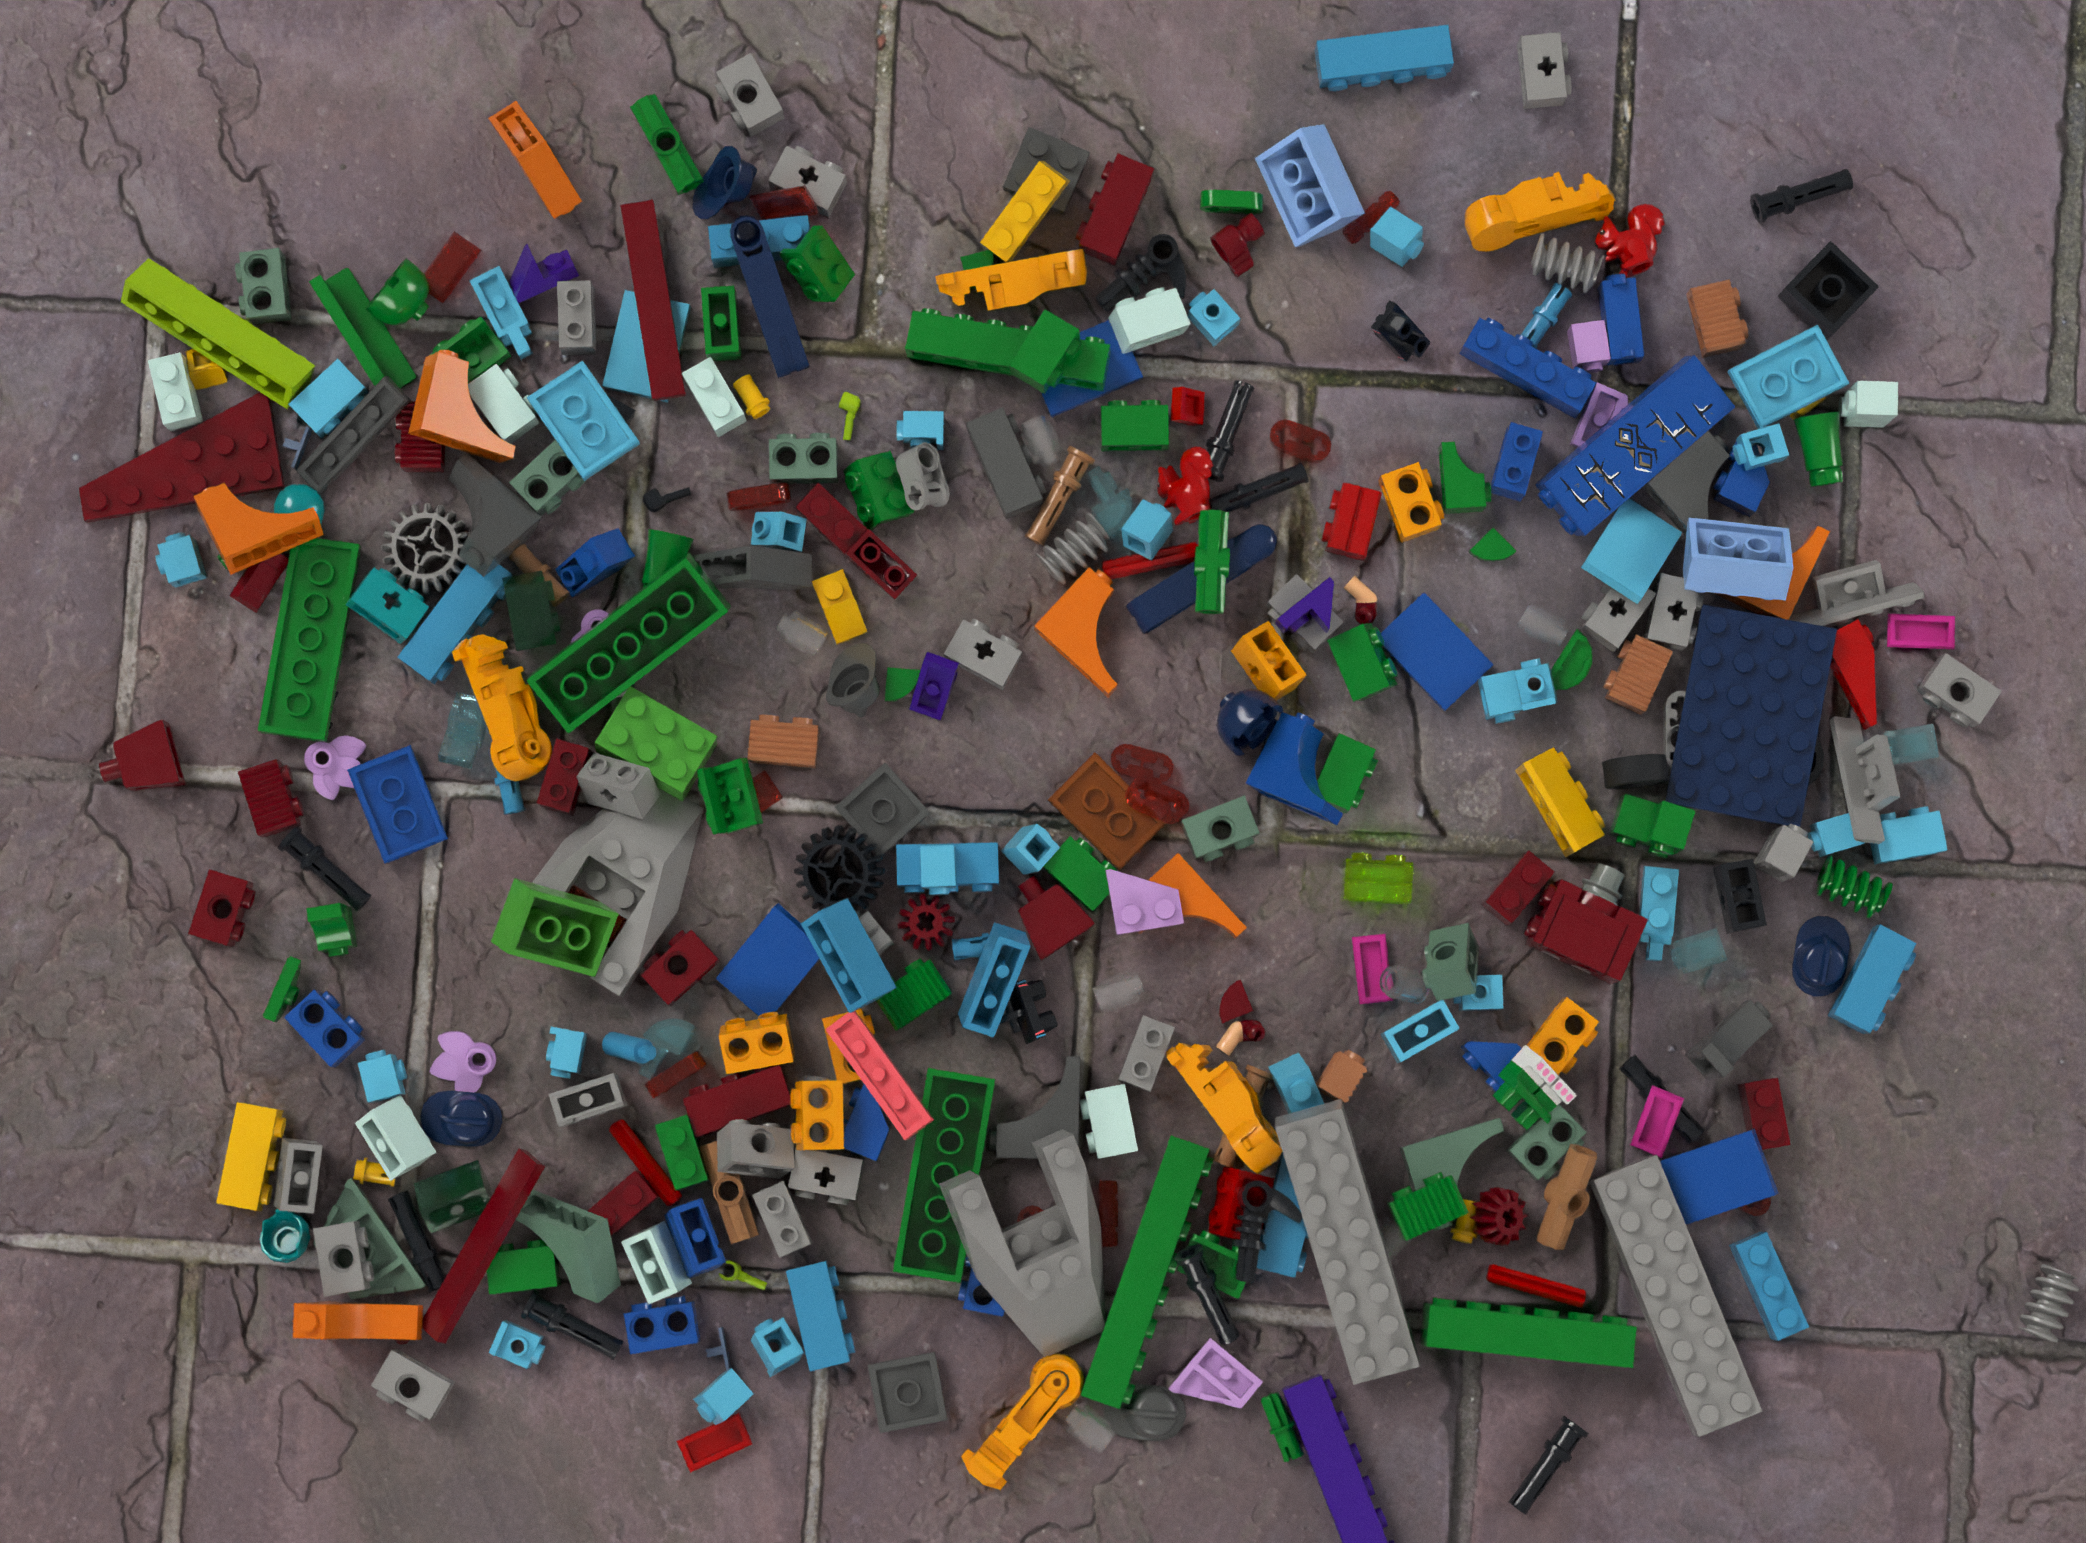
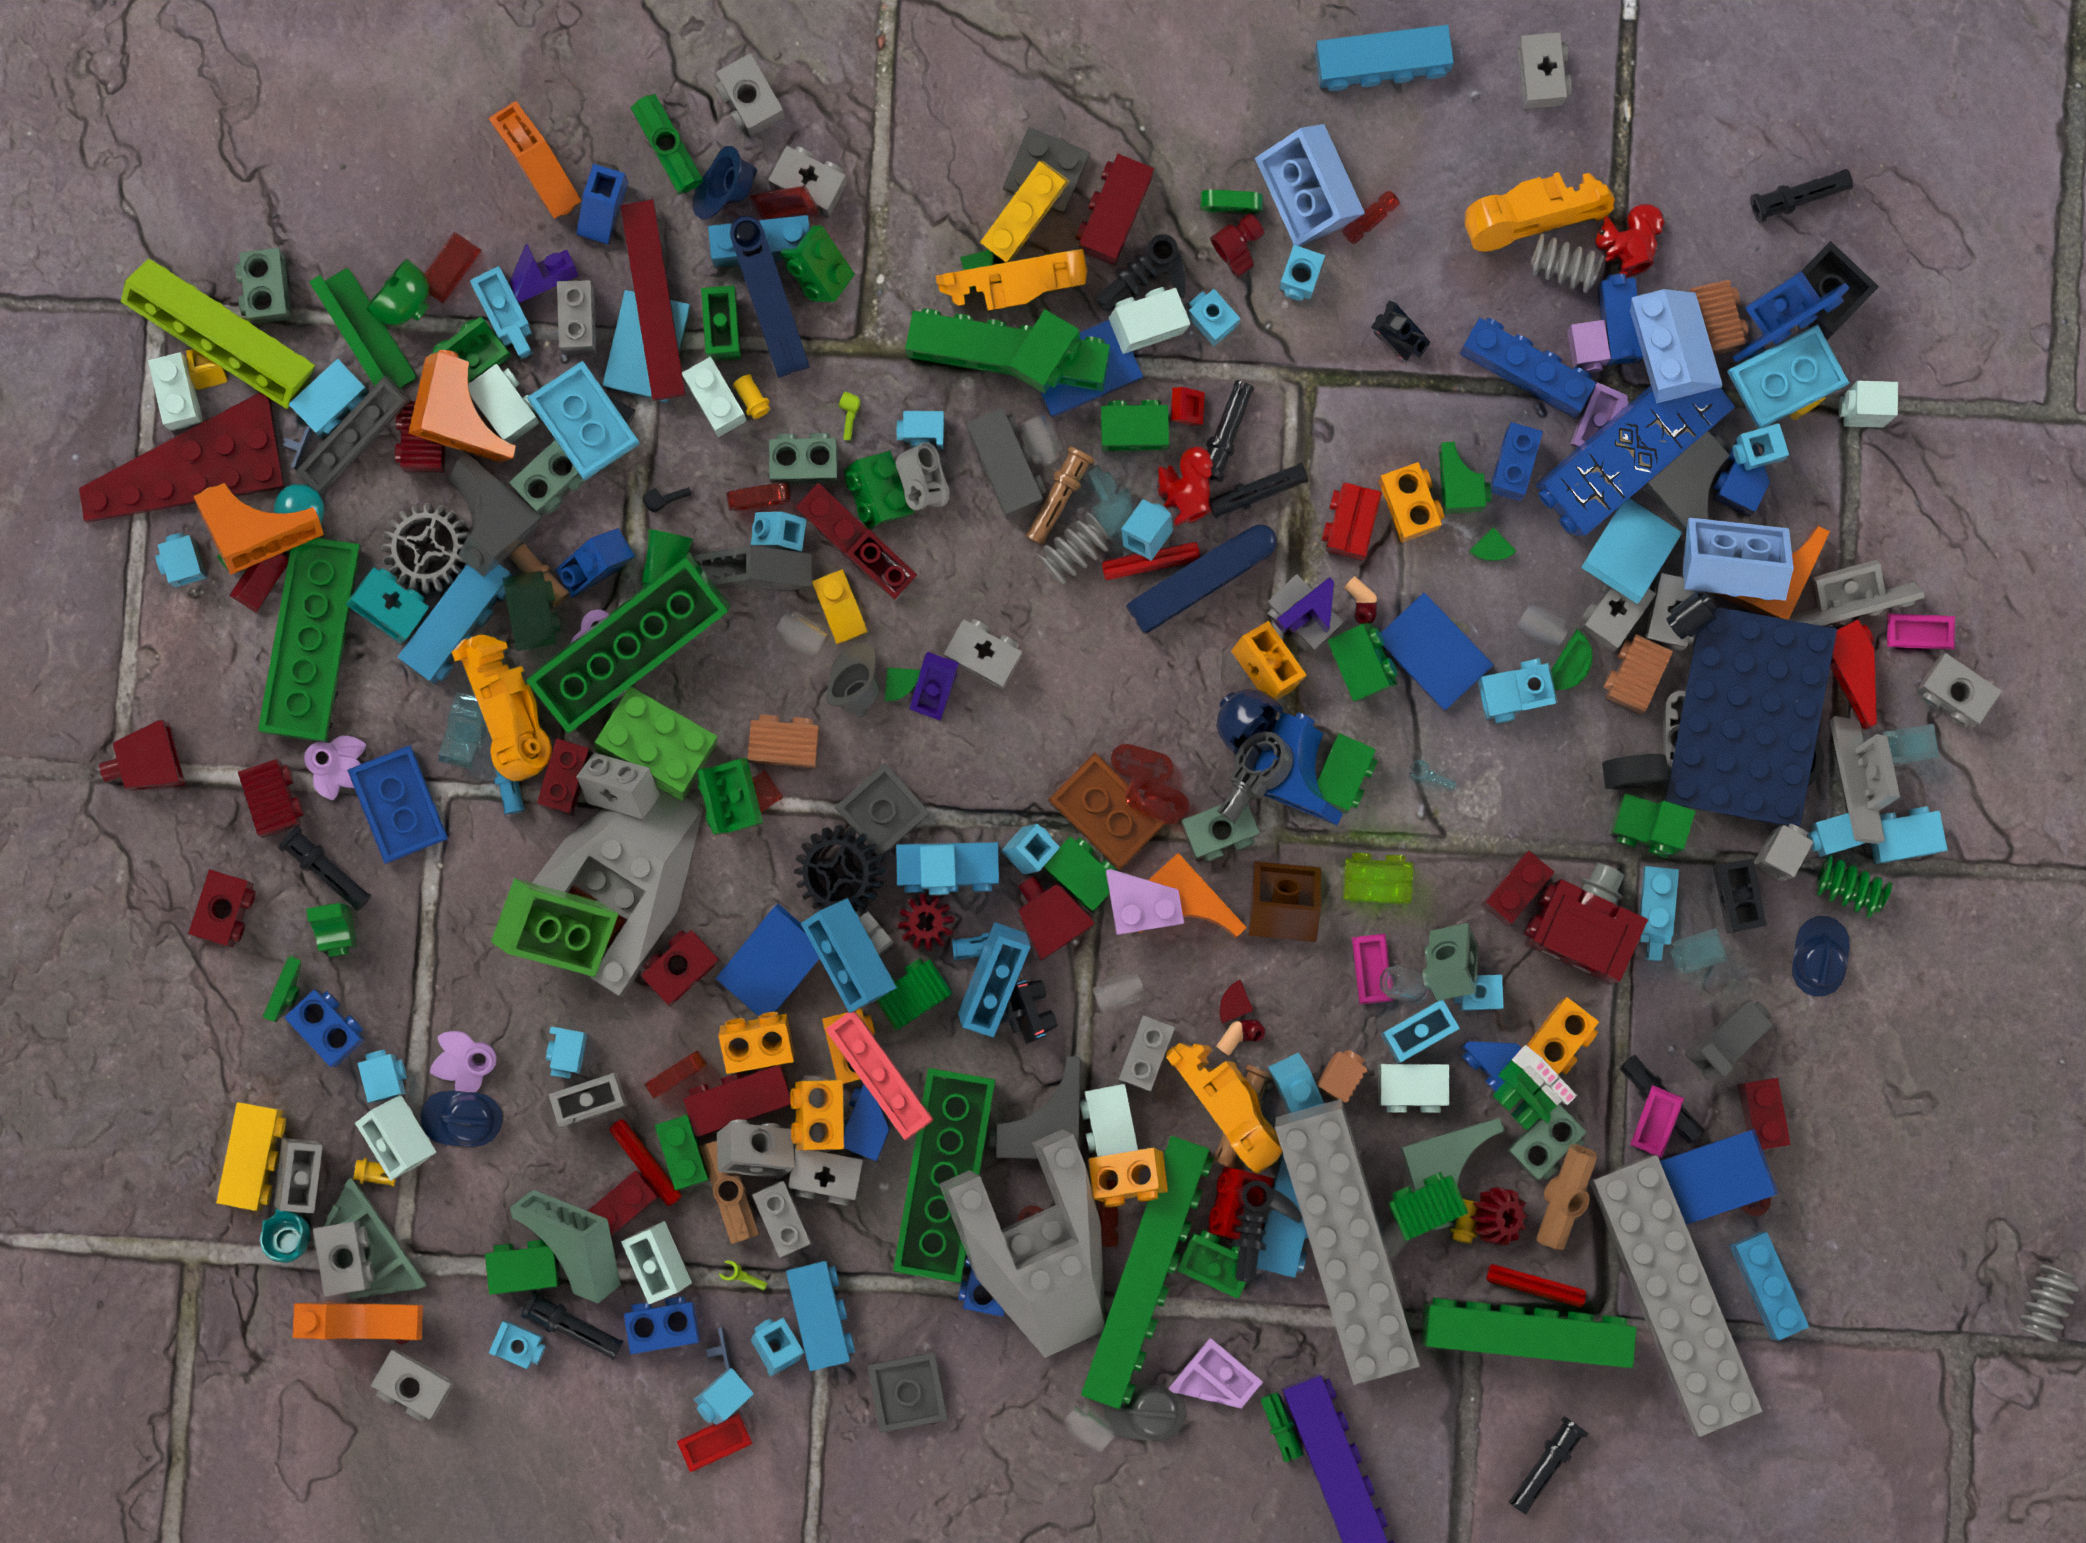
black pin [388,1190,446,1293] -> none
clear green brick [414,1160,492,1233] -> none
dark red tile [422,1148,545,1344] -> none
dark azure cylinder [602,1032,657,1064] -> none
clear light blue brick [637,1019,698,1080] -> none
blue brick [664,1198,726,1279] -> none
light orange piece [961,1353,1084,1490] -> none
orange arch [1034,567,1118,697] -> none
black pin [1174,1244,1240,1345] -> none
green piece [1194,509,1230,615] -> none
clear red beam [1269,419,1331,463] -> none
medium azure brick [1370,206,1424,267] -> none
yellow slope [1515,747,1605,858] -> none
dark azure pin [1520,283,1572,348] -> none
green plant [1793,412,1843,487] -> none
dark azure brick [1828,924,1917,1034] -> none
none -> blue slope [577,164,629,245]
none -> light orange brick [1088,1148,1168,1207]
none -> dark grey pin [1217,732,1293,823]
none -> reddish brown slope [1249,861,1321,942]
none -> medium azure brick [1279,245,1325,301]
none -> light aqua brick [1378,1064,1449,1113]
none -> clear light blue hand [1410,760,1456,790]
none -> light blue slope [1630,289,1722,403]
none -> black brick [1666,591,1718,640]
none -> blue bracket [1733,271,1849,363]

